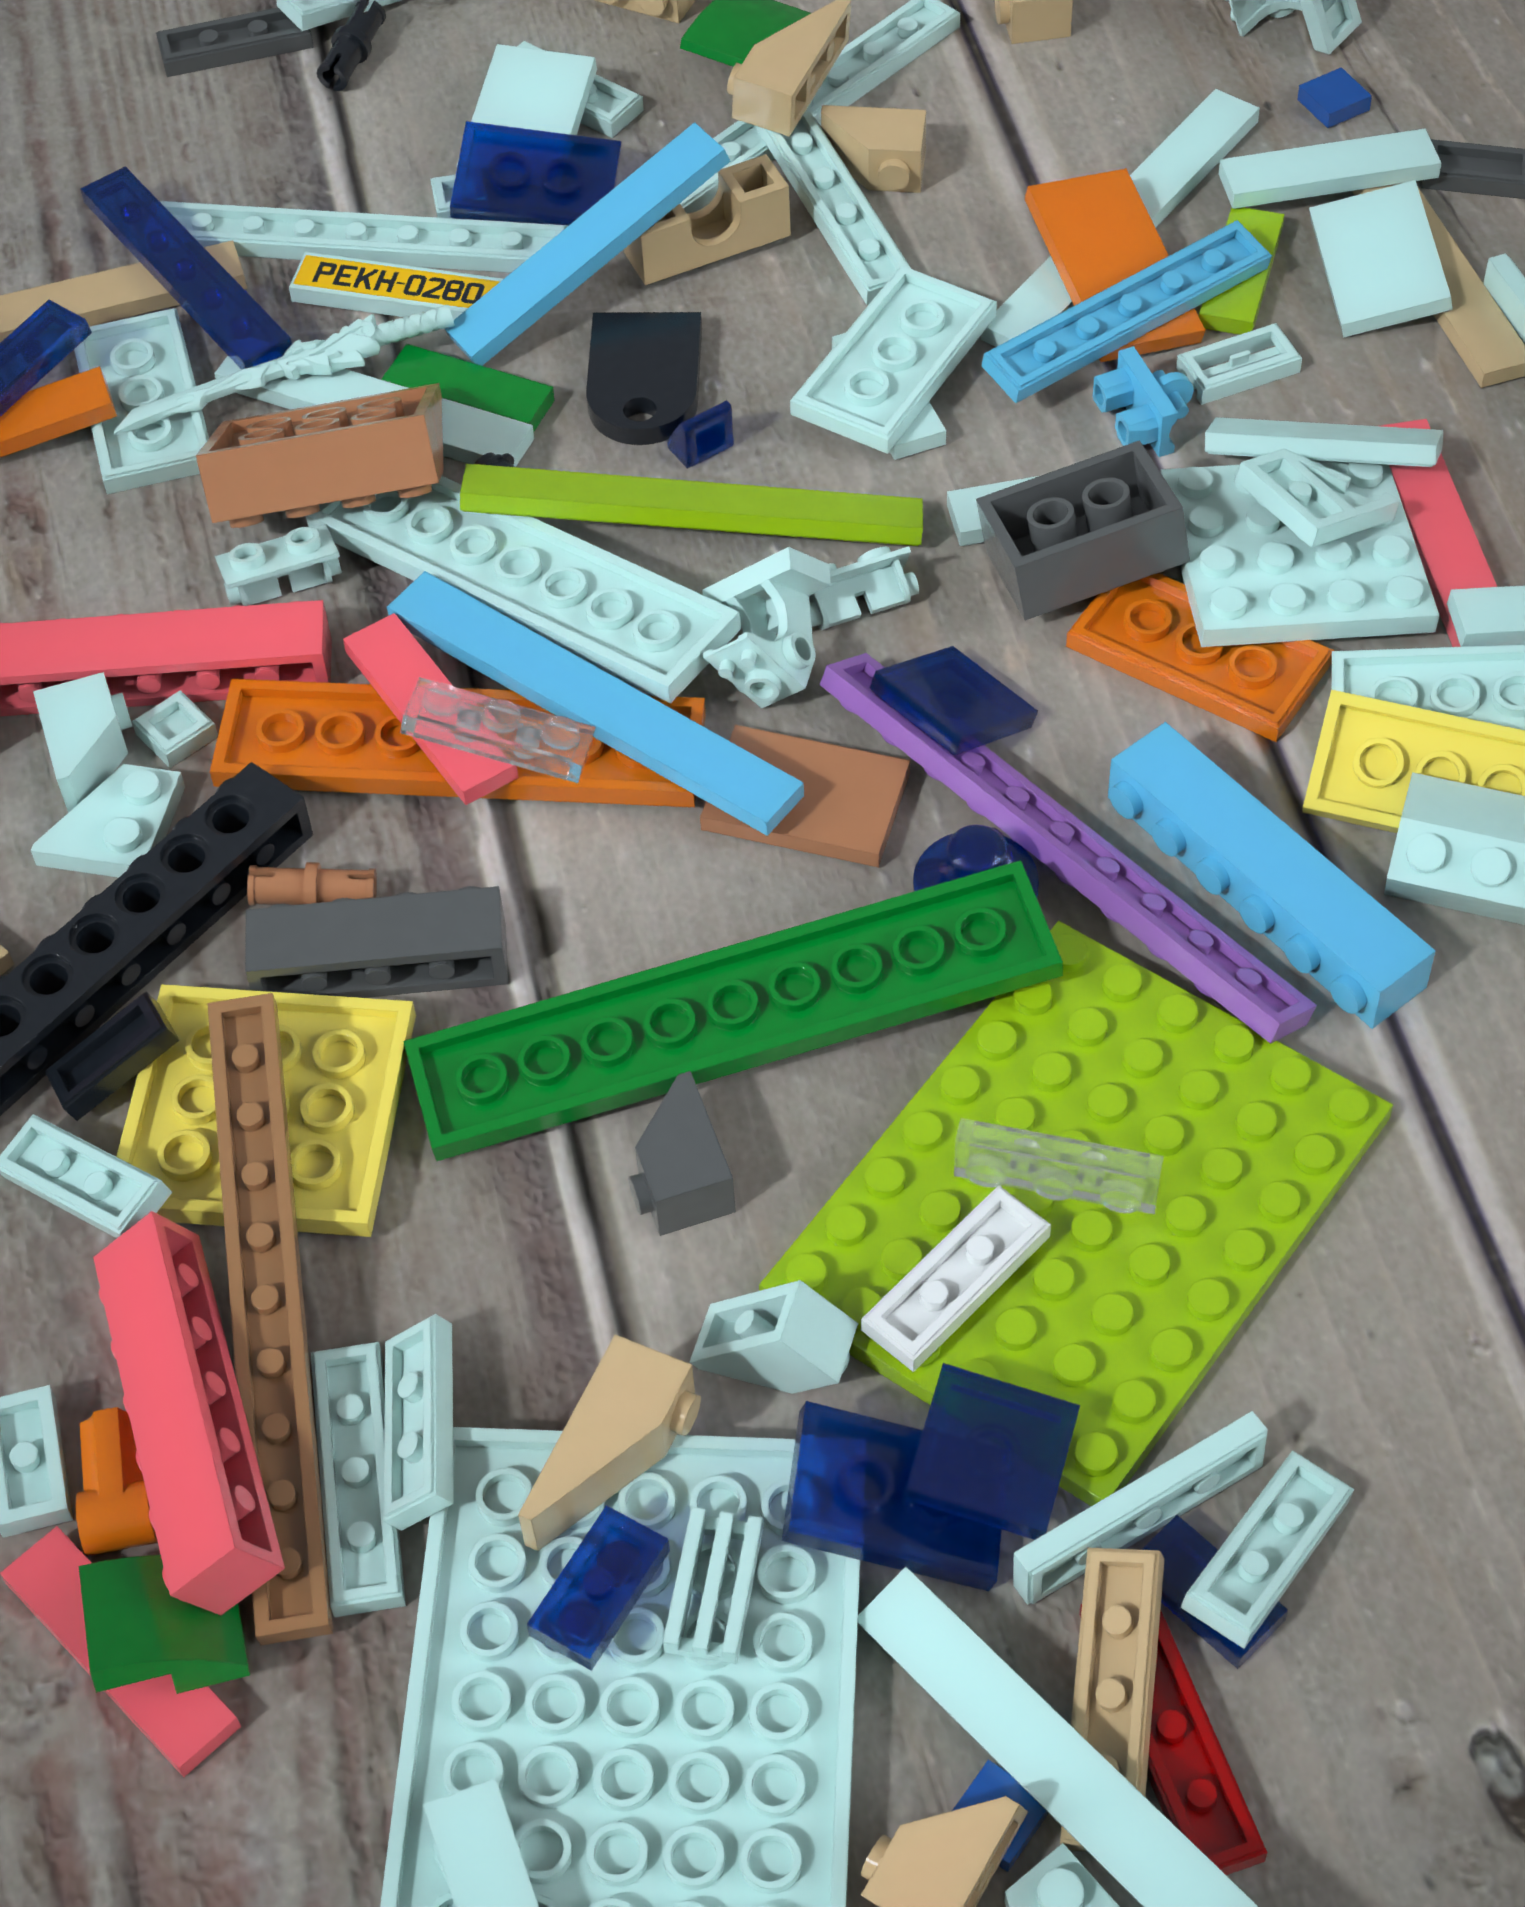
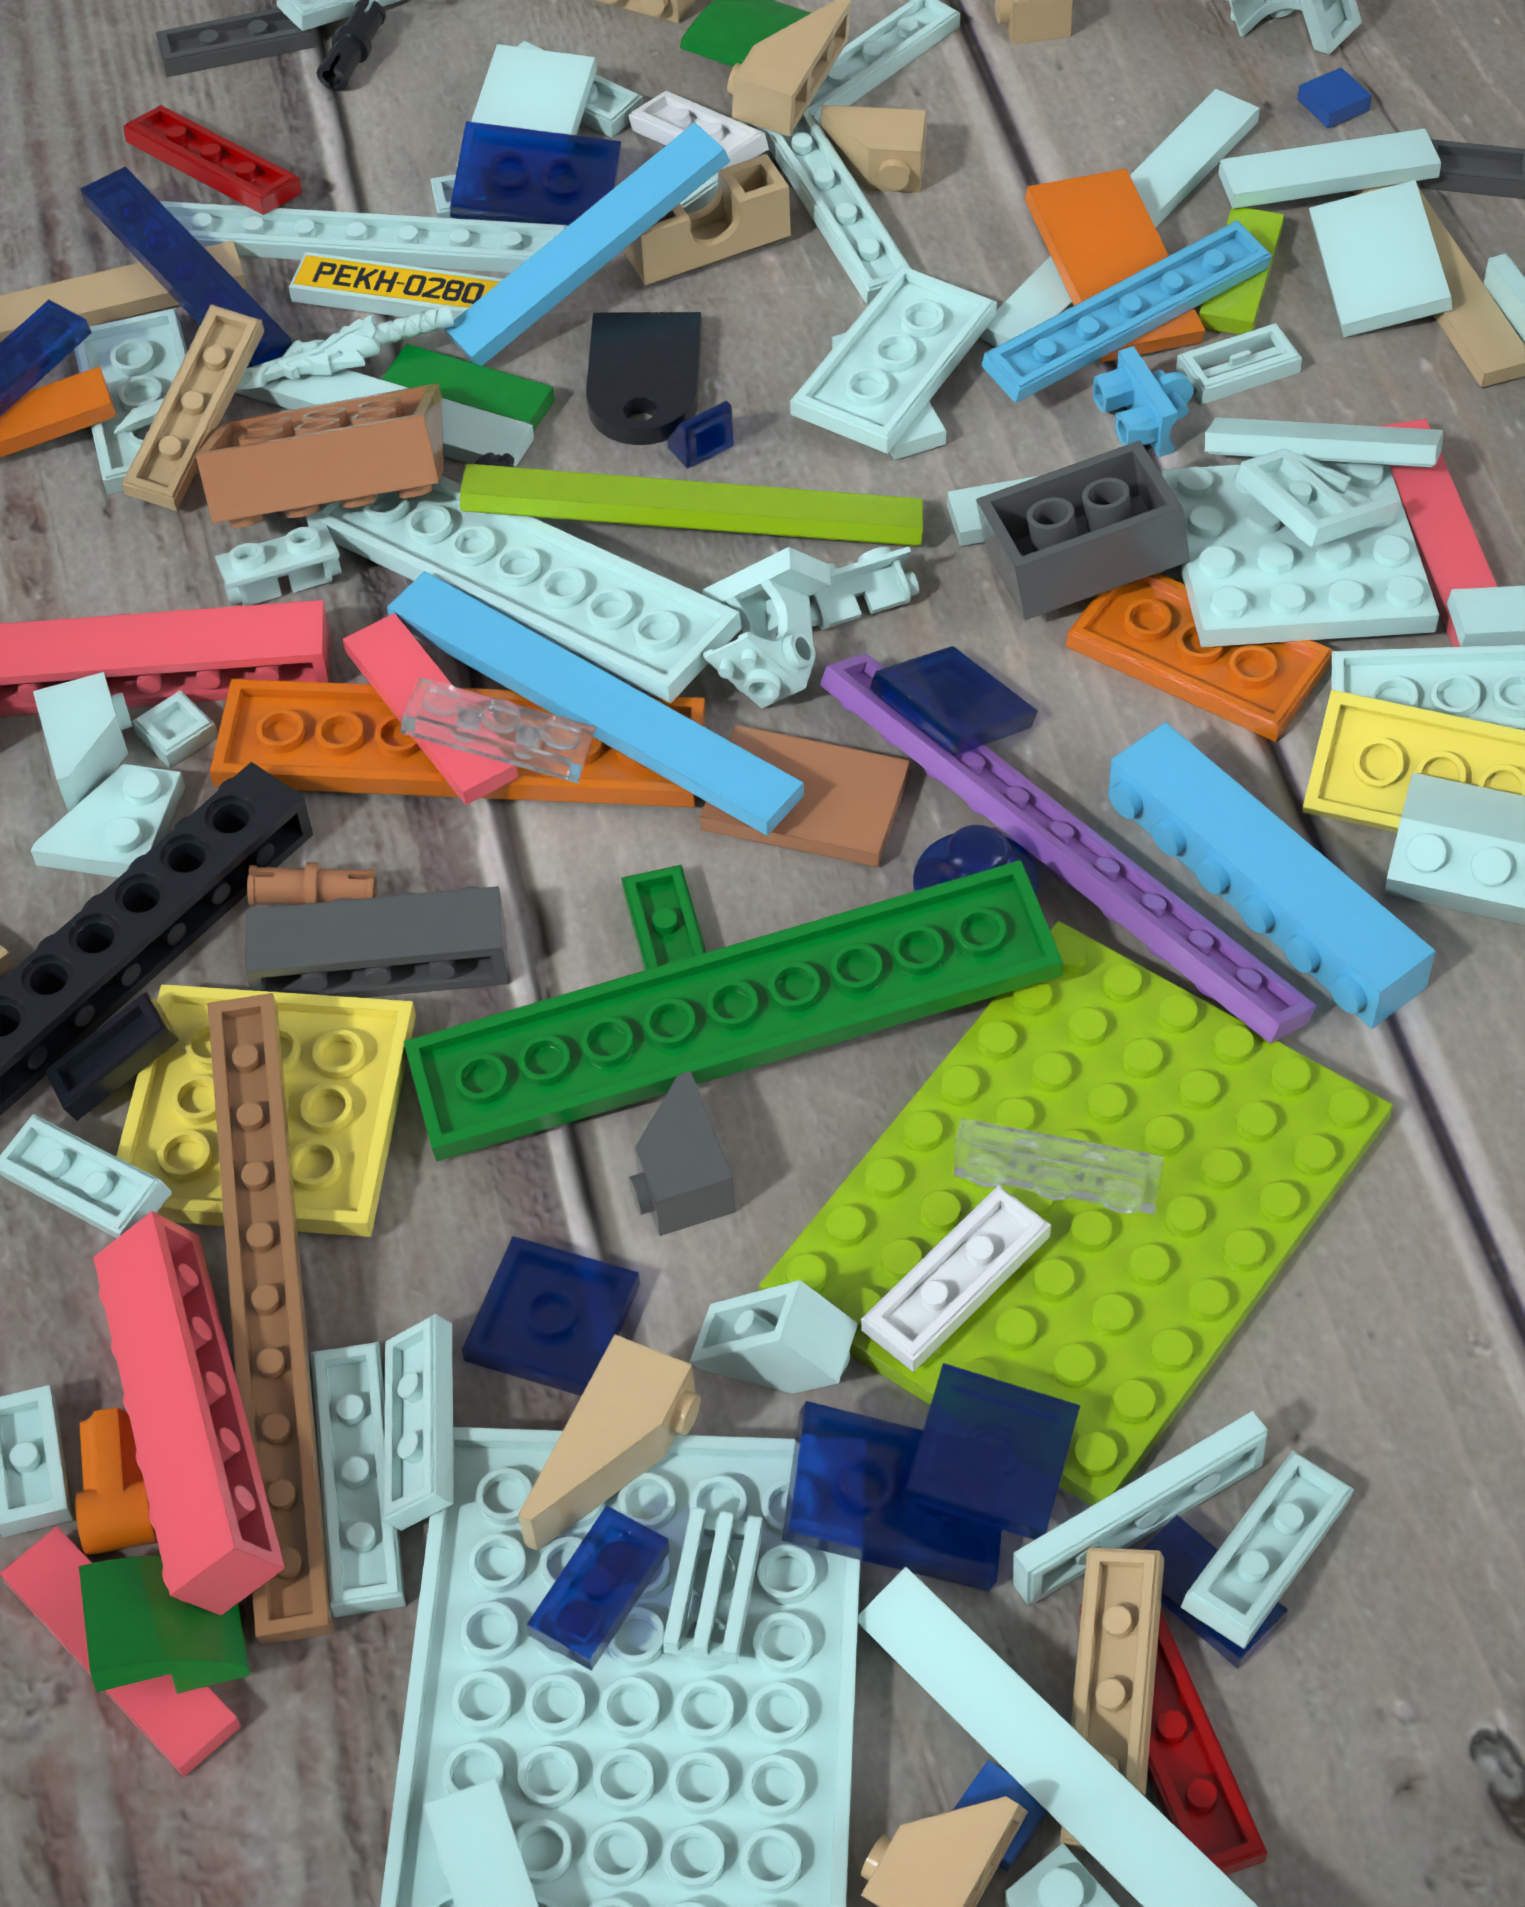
none -> tan tile [122,305,264,511]
none -> red tile [123,105,302,215]
none -> clear blue tile [462,1236,640,1396]
none -> green tile [621,864,706,970]
none -> white tile [628,91,769,169]

